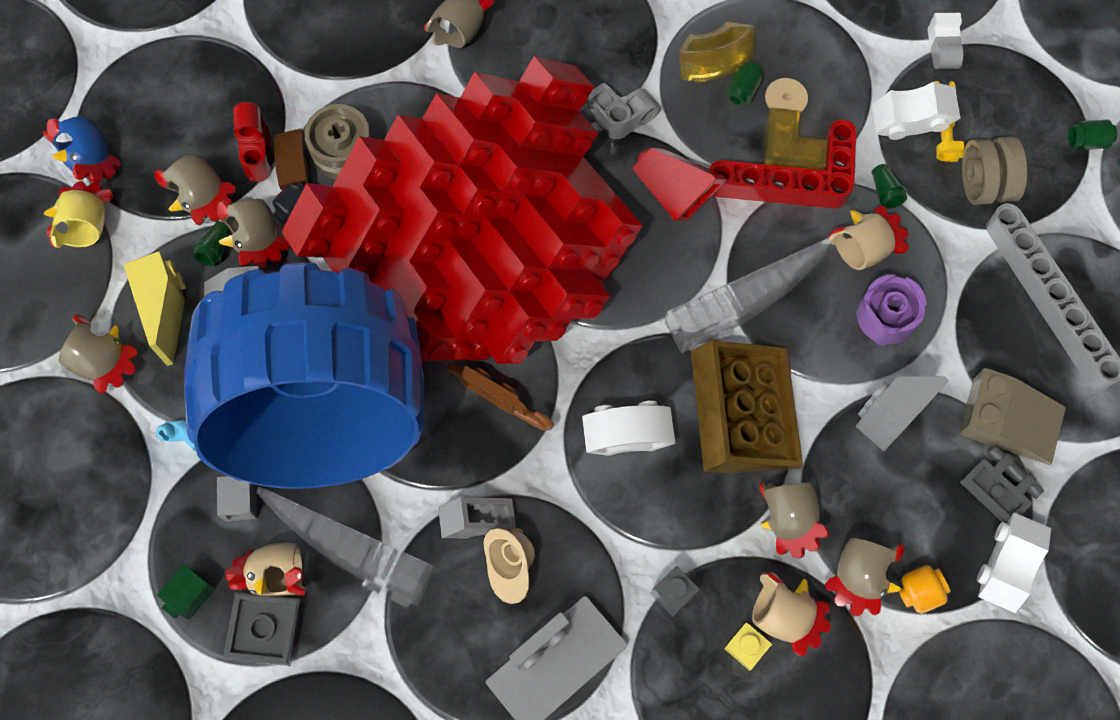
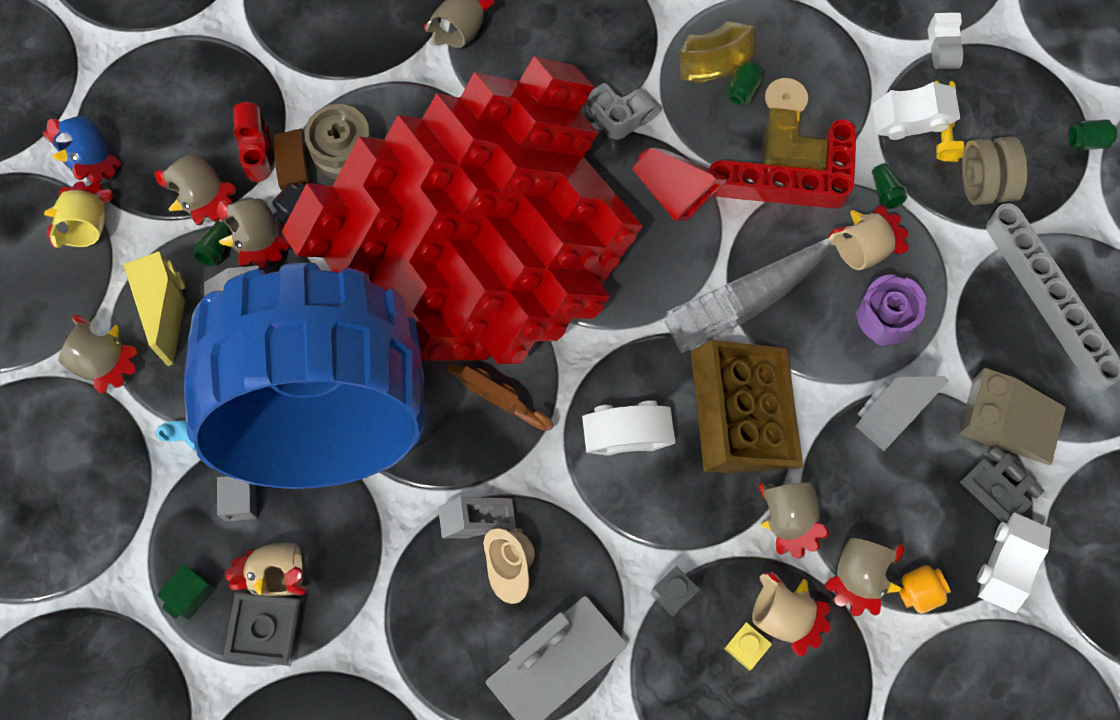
clear slope [256,487,435,607] -> none

